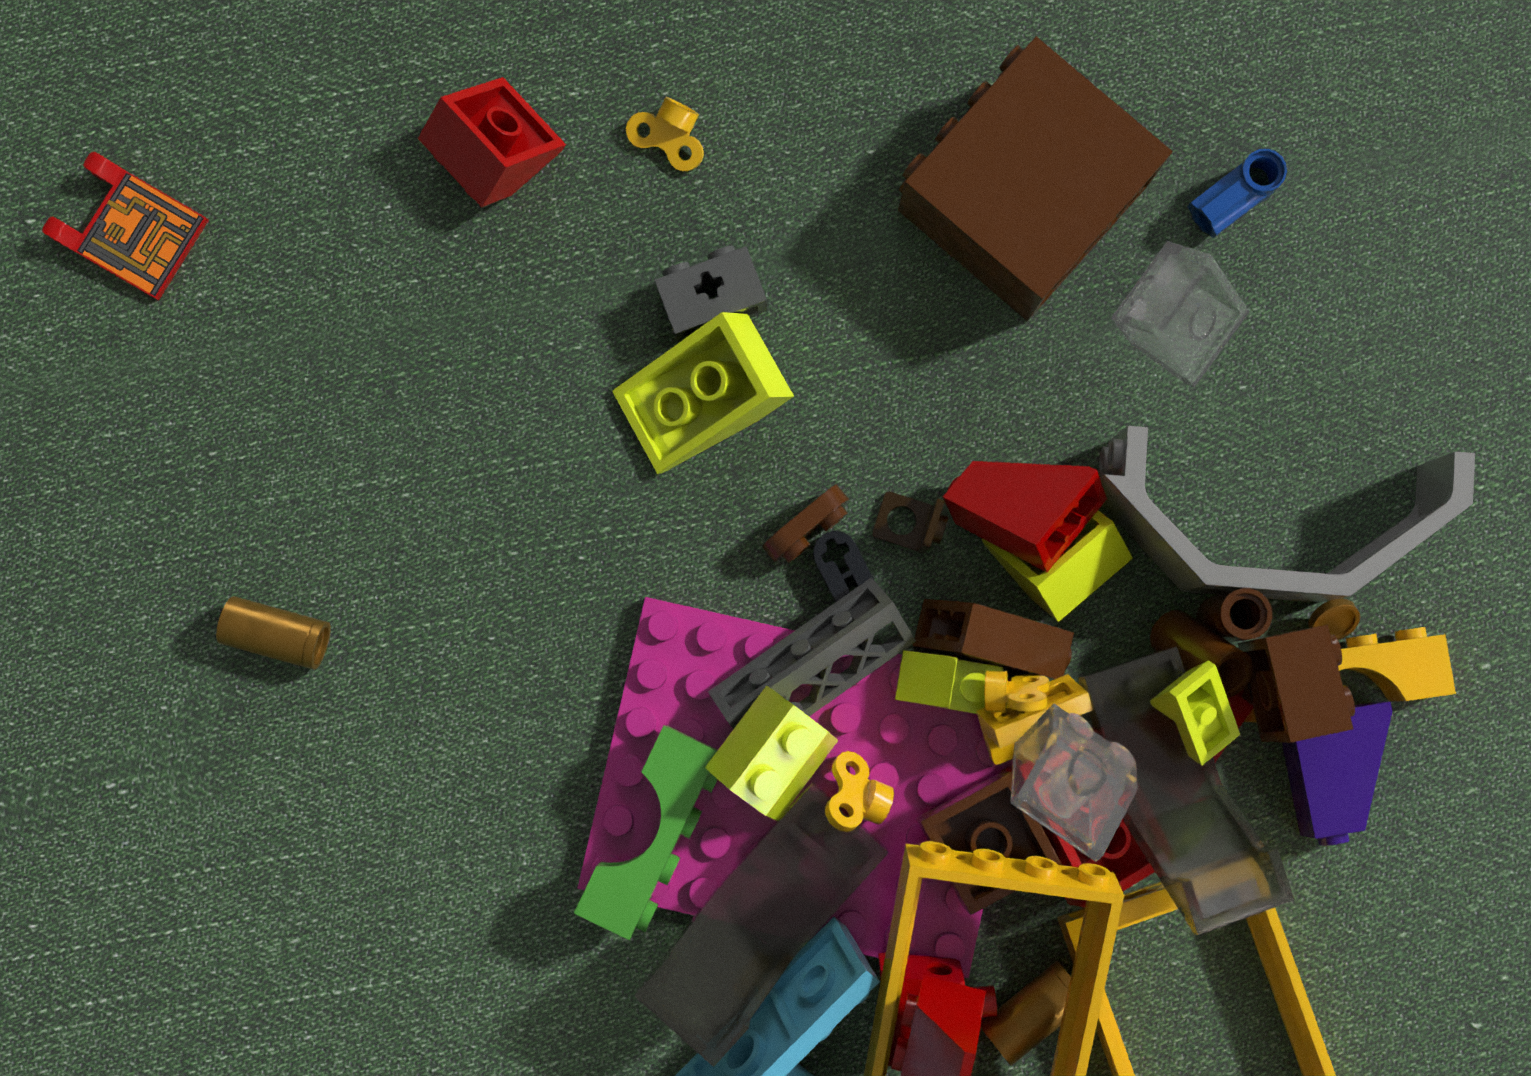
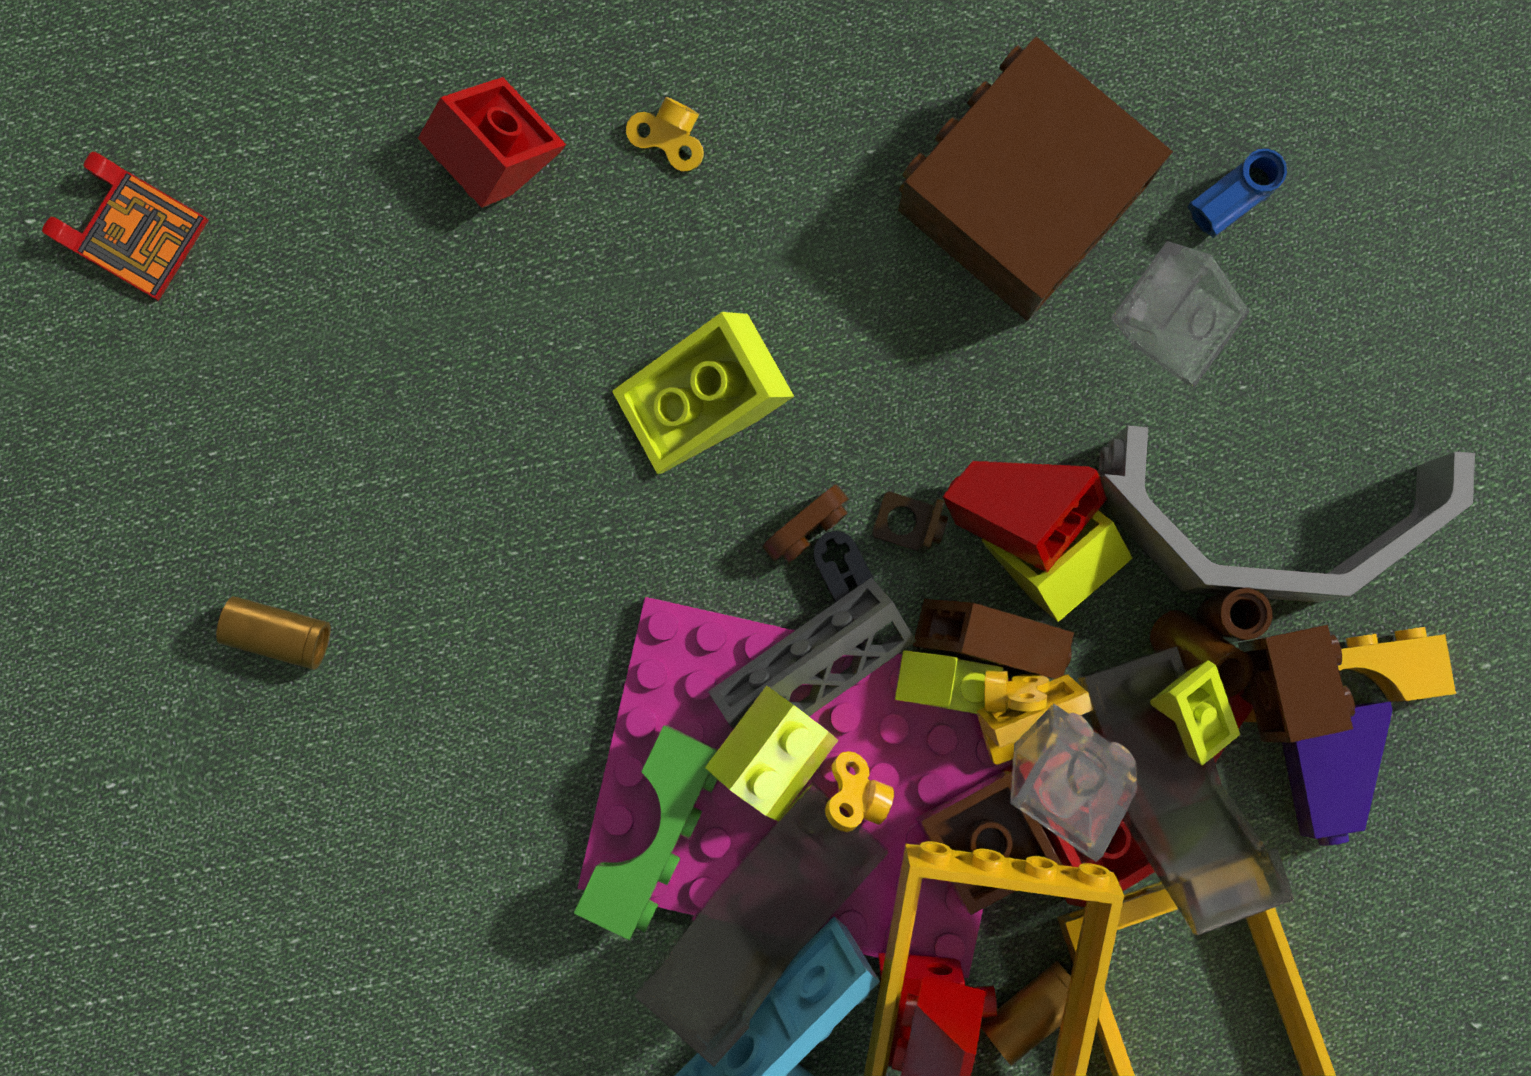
dark grey brick [655,246,767,344] -> none
pearl gold piece [1309,599,1360,640] -> none

